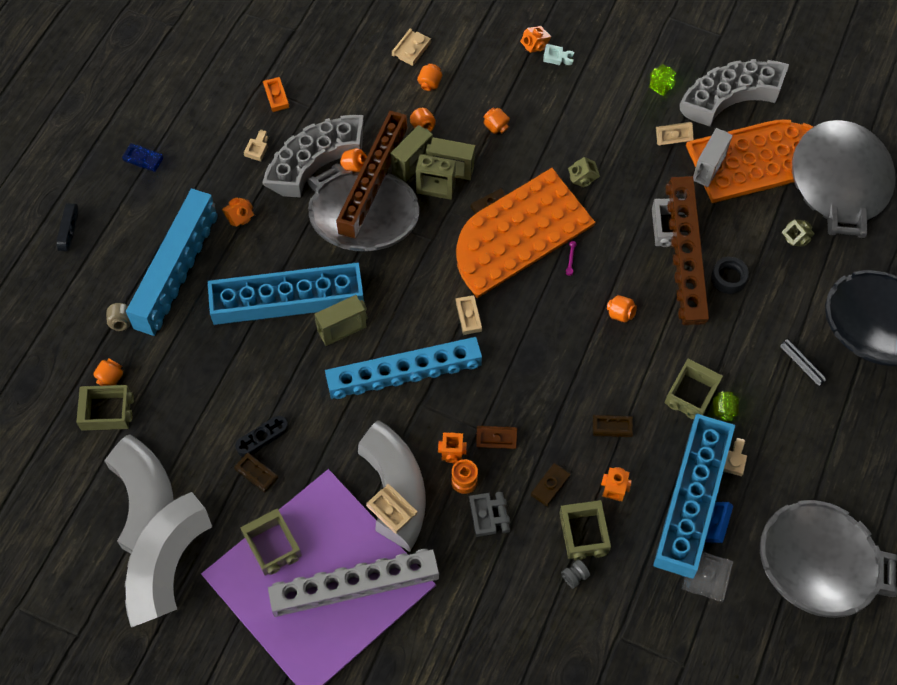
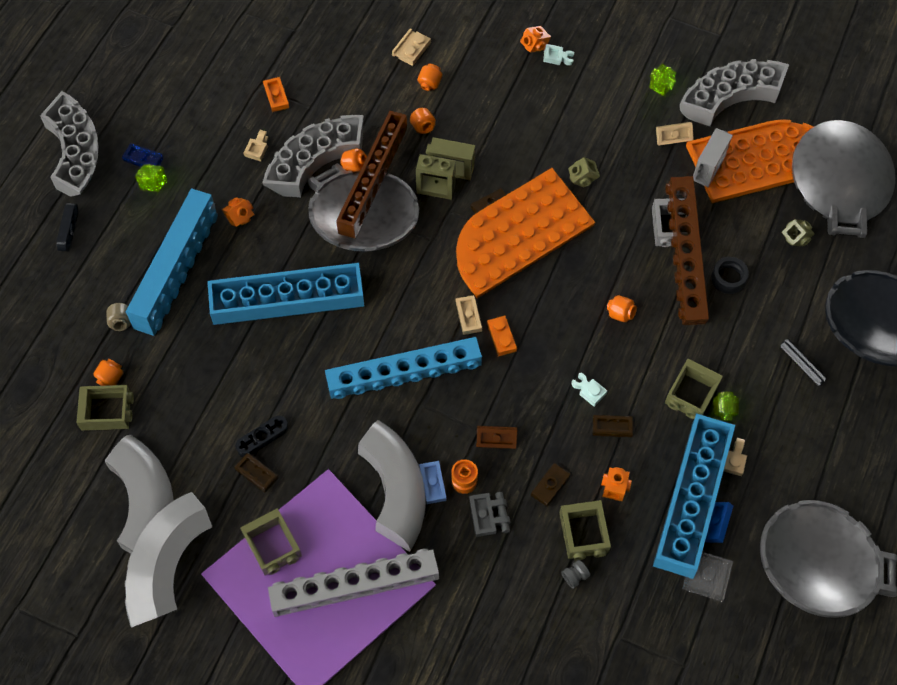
olive window [314,295,368,346] -> none
tan plate [366,484,418,534] -> none
olive window [391,125,433,183] -> none
orange brick [438,432,467,463] -> none
orange head [483,108,510,134] -> none
magenta hinge [566,241,577,276] -> none
none -> light grey brick [40,91,99,196]
none -> clear neon green brick [135,164,168,192]
none -> medium blue plate [419,461,447,504]
none -> orange plate [487,316,517,356]
none -> light aqua plate [572,373,607,407]

